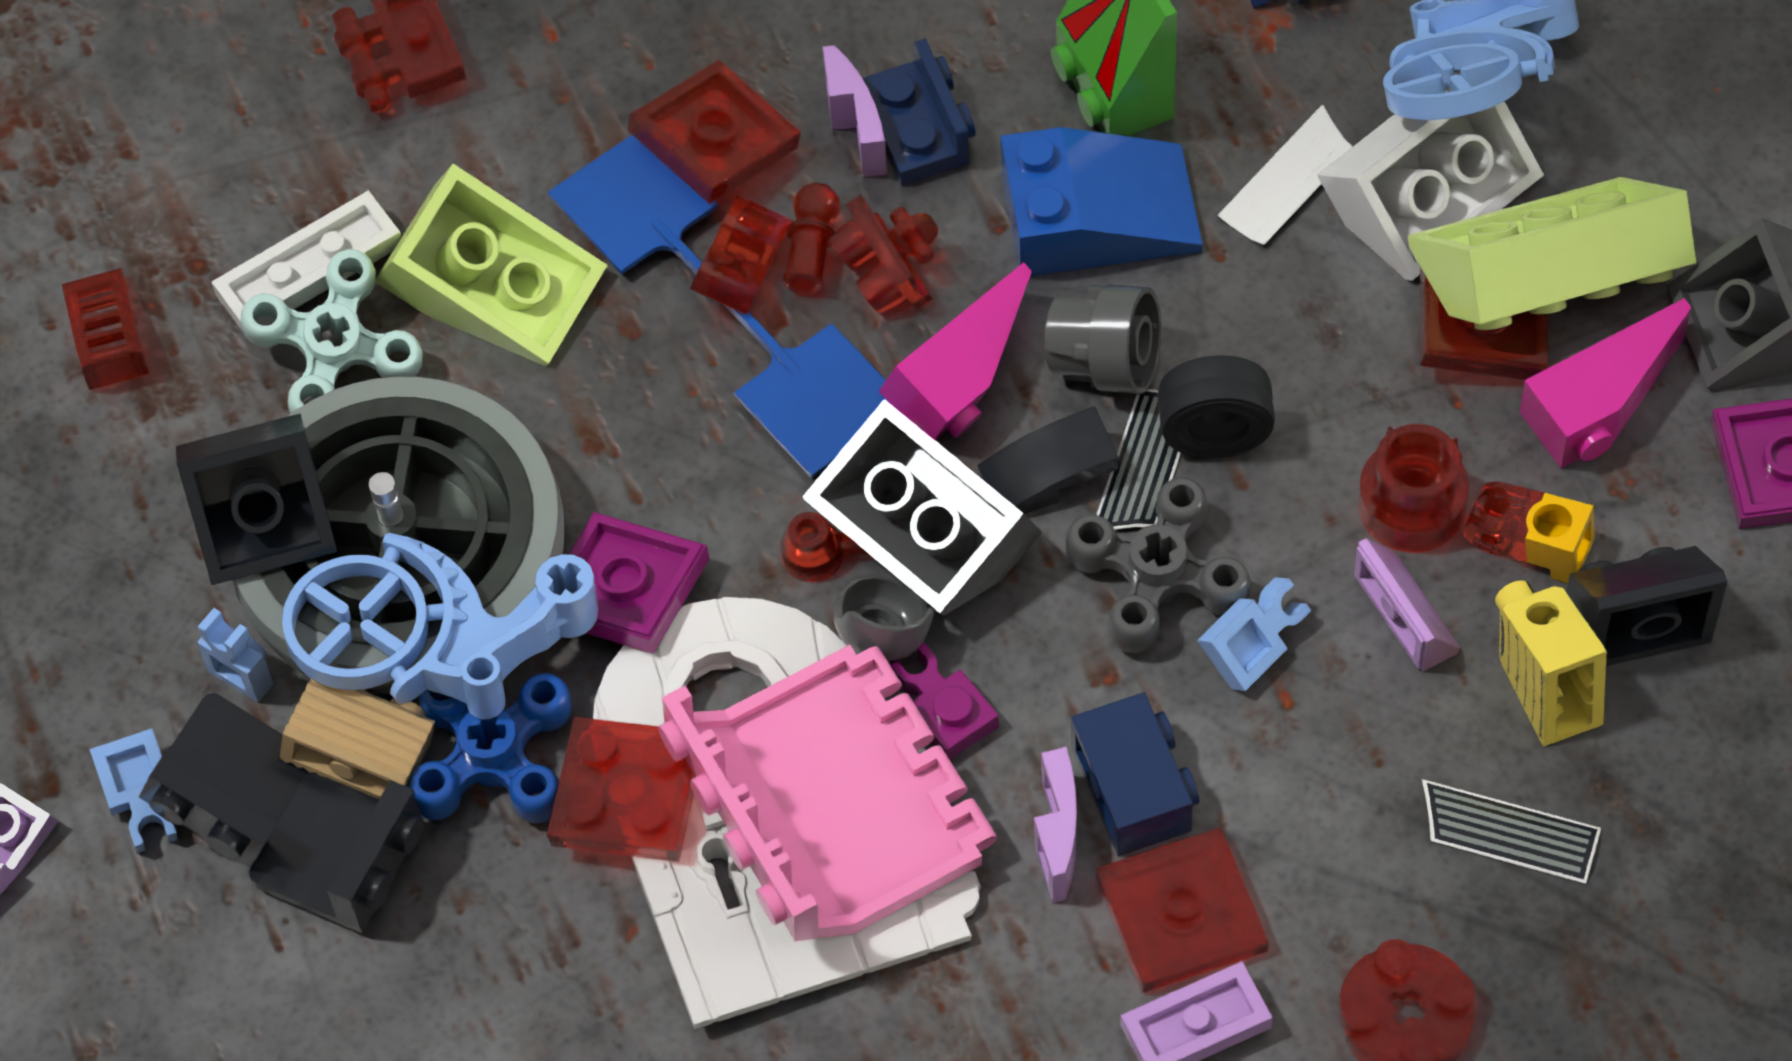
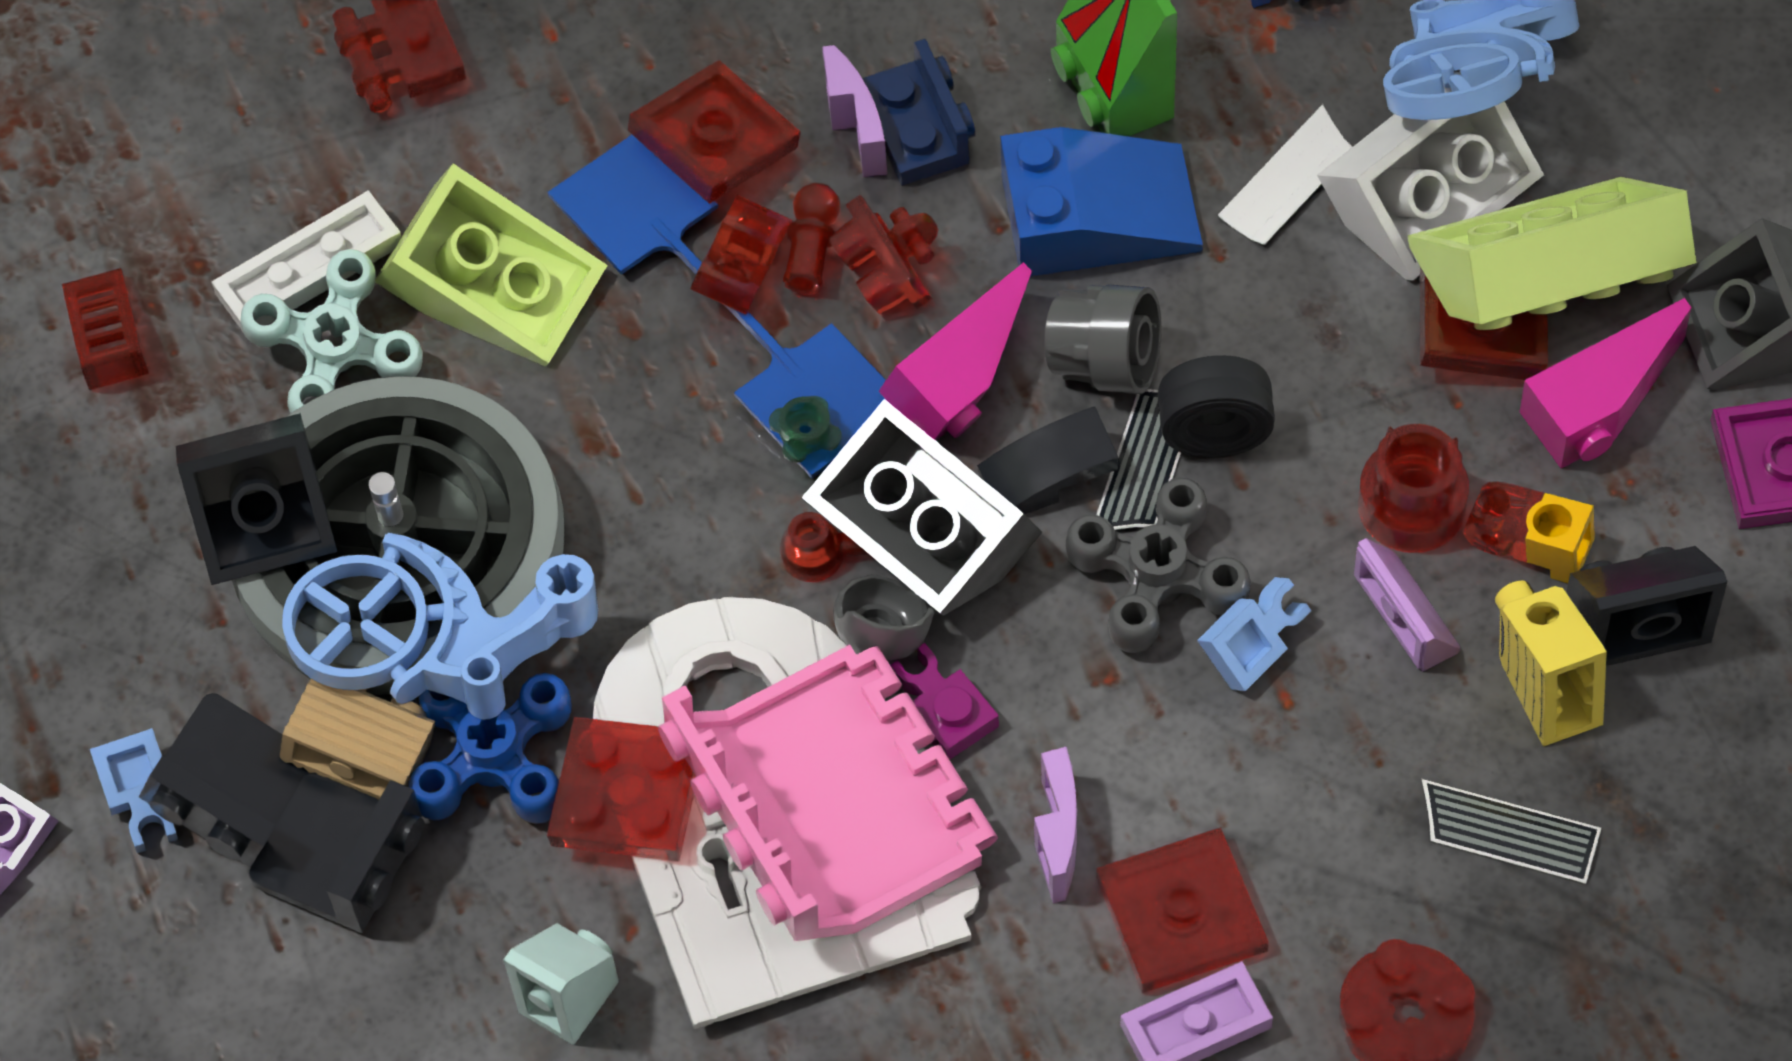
light blue plate [197,608,274,703] -> none
magenta tile [567,512,710,654] -> none
dark blue brick [1071,692,1200,857] -> none
none -> light aqua slope [503,923,619,1045]
none -> clear green plate [769,396,842,463]

